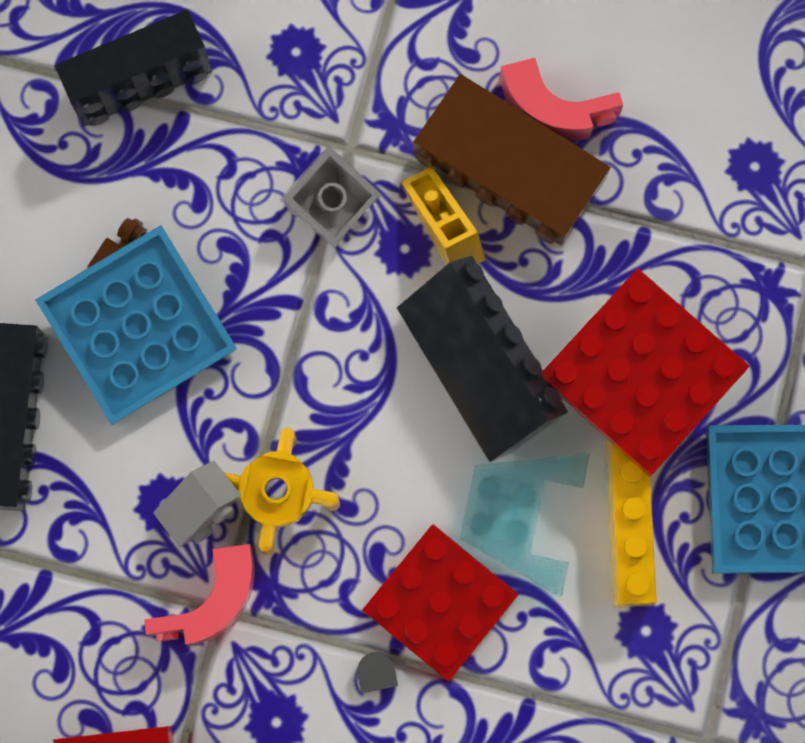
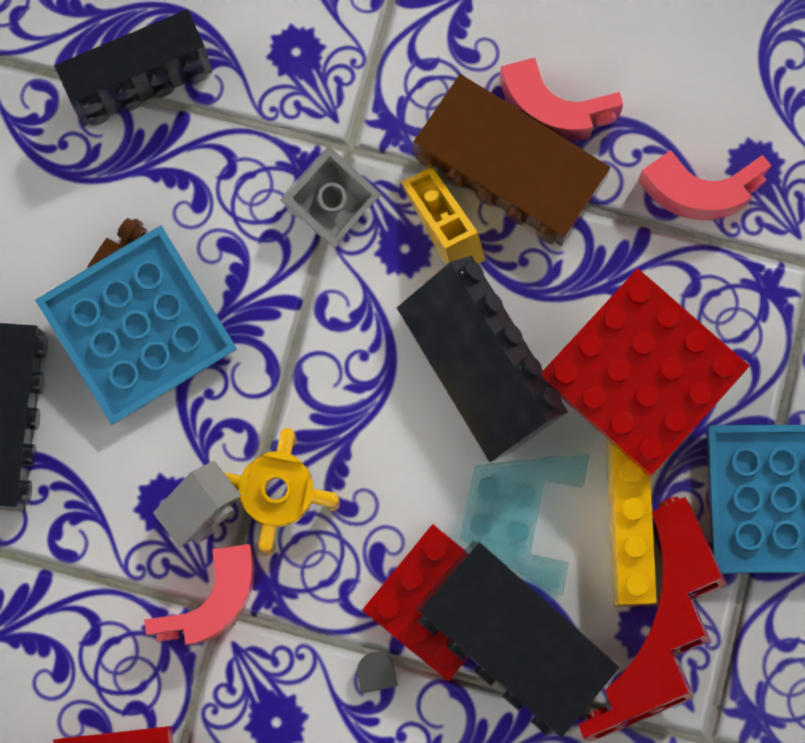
none -> black brick [414,541,620,738]
none -> red arch [578,497,727,742]
none -> coral arch [638,150,771,220]

